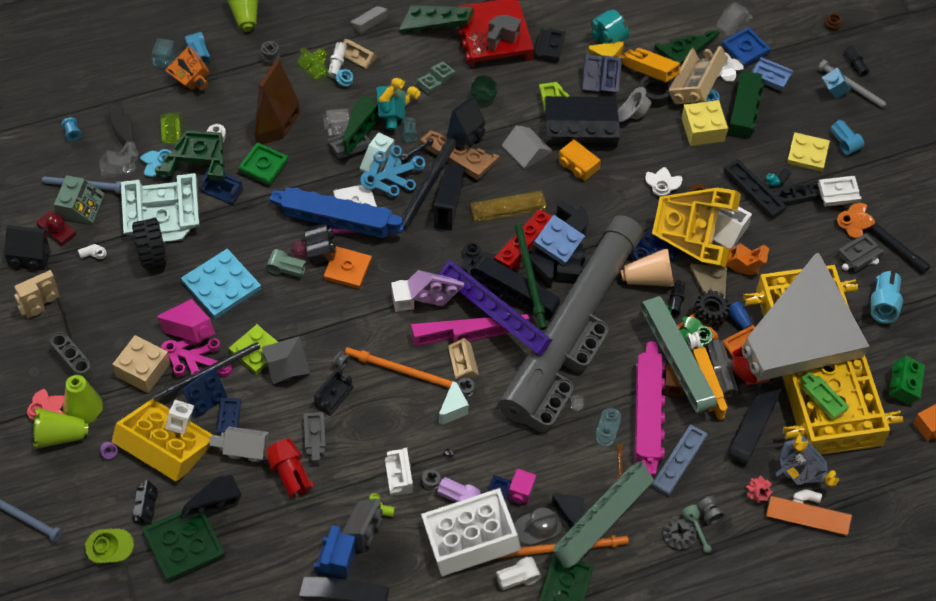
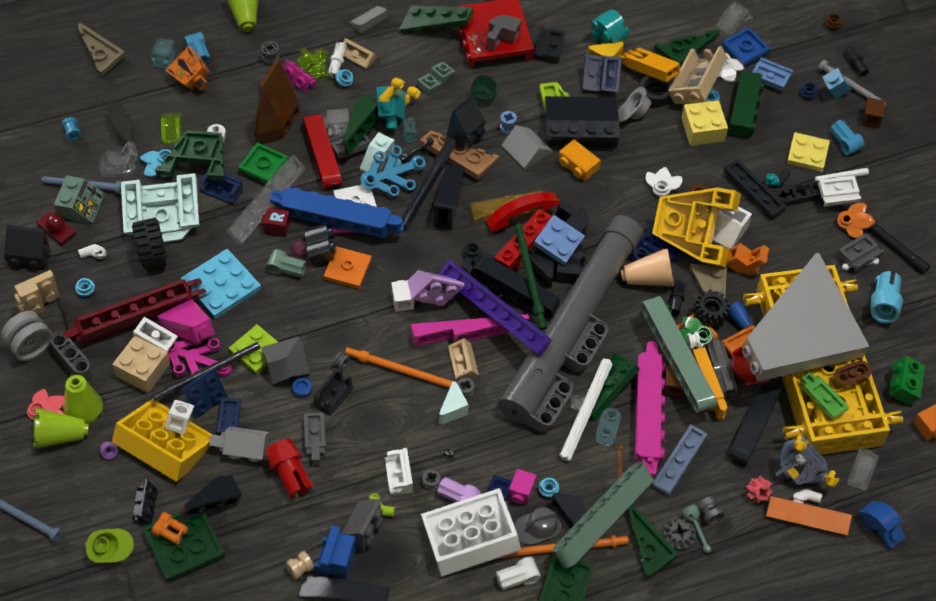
none -> light grey wheel [1,311,53,361]
none -> dark red hinge [63,278,207,344]
none -> medium azure plate [75,278,95,297]
none -> dark tan wing [77,23,126,76]
none -> white slope [133,317,178,351]
none -> orange piece [151,512,189,545]
none -> clear plate [226,155,305,245]
none -> dark red brick [261,208,290,237]
none -> dark pink hinge [283,60,317,93]
none -> tan wheel [285,551,314,580]
none -> blue tile [292,378,312,398]
none -> red beam [303,114,342,189]
none -> red slope [486,192,560,232]
none -> medium blue bush [500,111,517,135]
none -> medium azure plate [539,478,559,498]
none -> white axle [560,358,612,461]
none -> dark green wing [590,353,640,420]
none -> dark green wing [627,504,679,580]
none -> dark blue plate [800,82,818,99]
none -> white bar [815,168,869,181]
none -> reddish brown plate [833,361,872,388]
none -> clear brick [847,448,879,491]
none -> blue brick [859,501,905,549]
none -> reddish brown brick [862,98,885,128]

